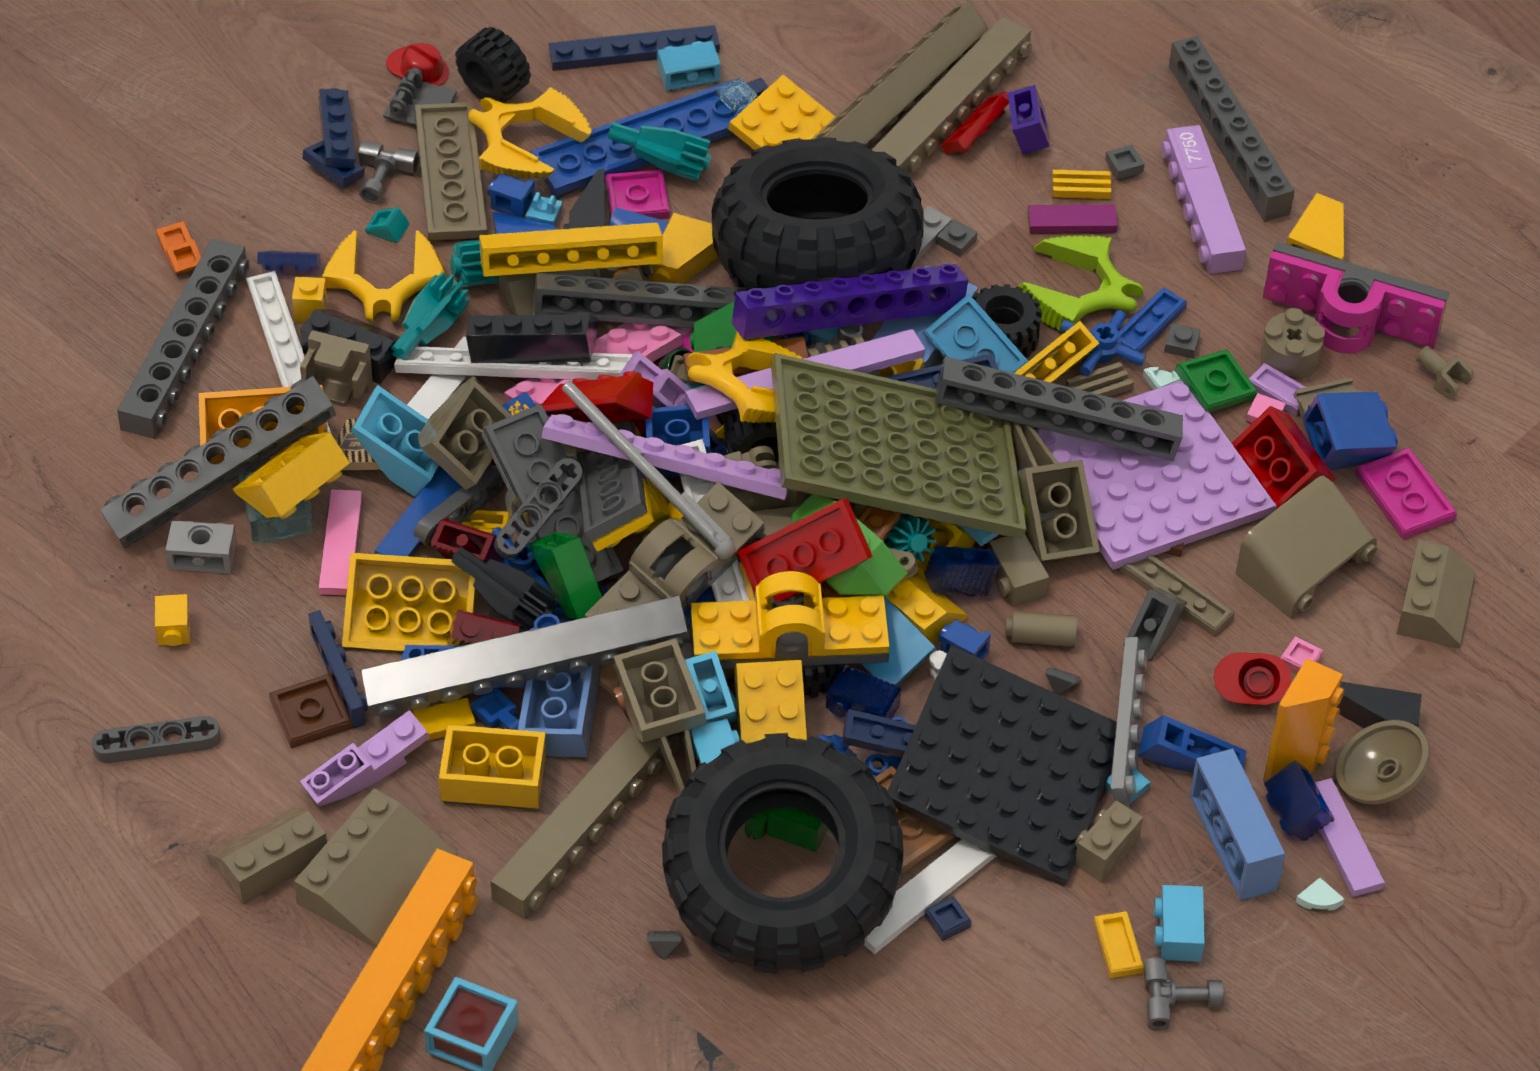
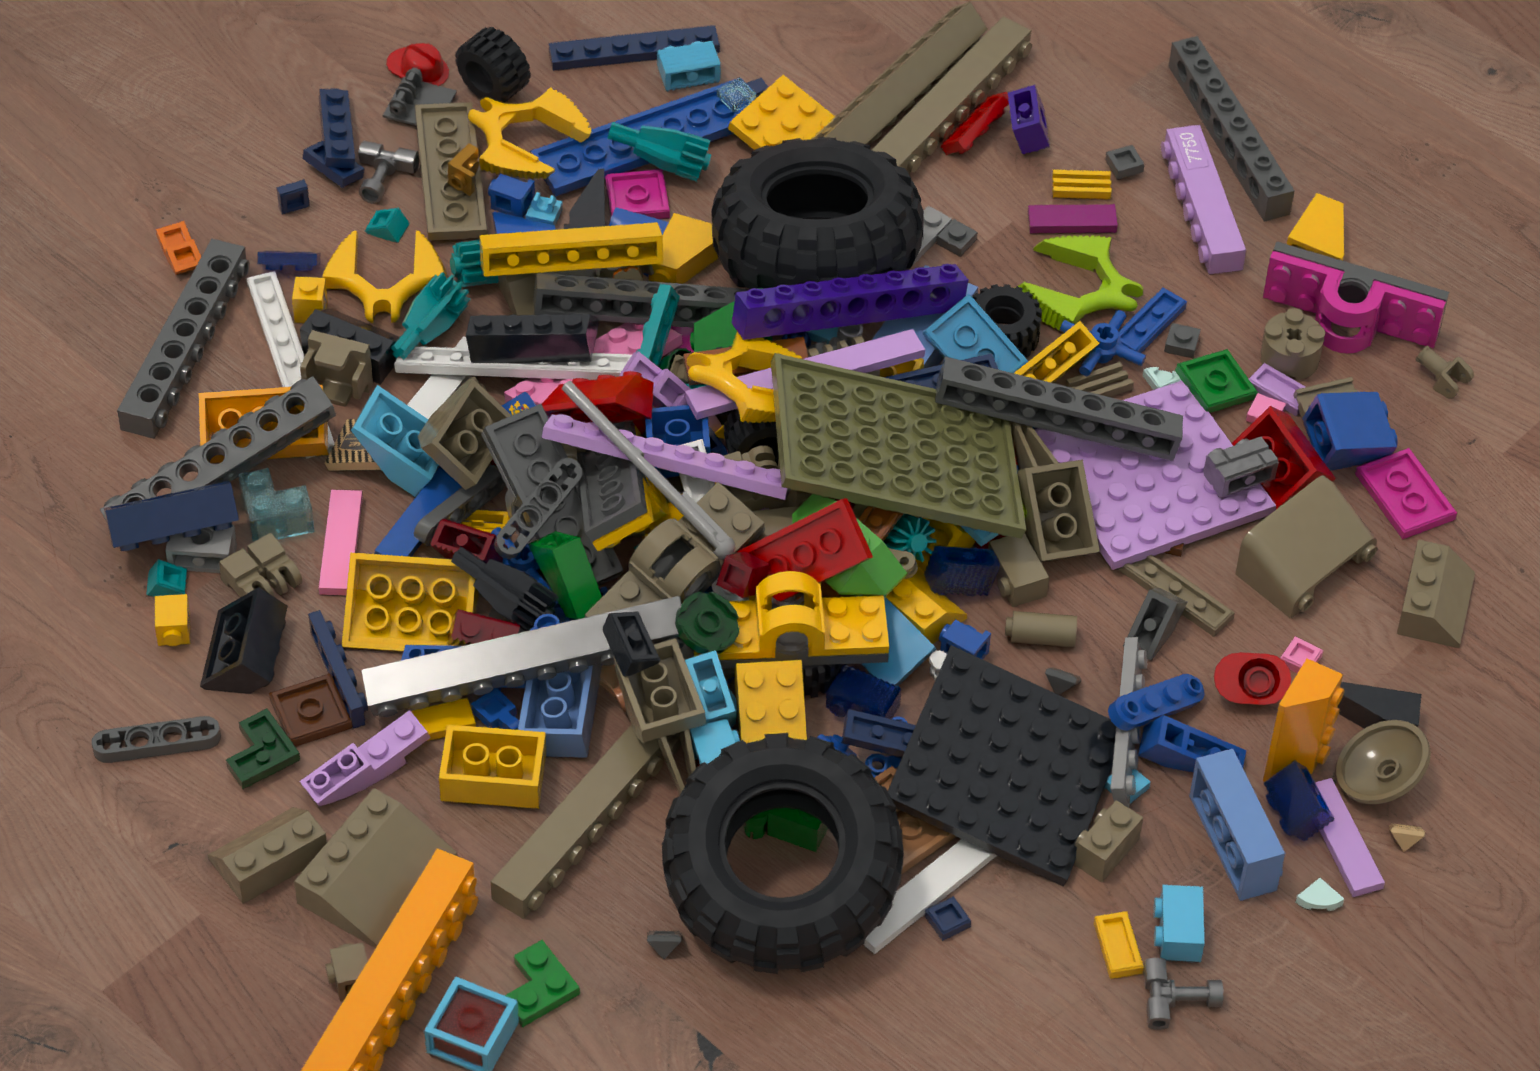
yellow slope [233,432,350,519] -> none
none -> dark blue brick [104,481,239,551]
none -> teal slope [146,559,187,597]
none -> black slope [200,587,288,694]
none -> dark tan legs [219,533,303,597]
none -> dark green plate [226,708,300,789]
none -> dark blue tile [276,180,310,214]
none -> dark tan brick [325,942,368,1001]
none -> pearl gold bracket [447,143,479,196]
none -> green plate [505,940,580,1028]
none -> black slope [603,611,660,677]
none -> teal plate [636,284,680,366]
none -> dark green tile [675,592,740,654]
none -> dark red panel [716,551,771,598]
none -> blue plate [1108,674,1205,731]
none -> flat silver brick [1203,436,1279,498]
none -> tan slope [1389,823,1425,852]

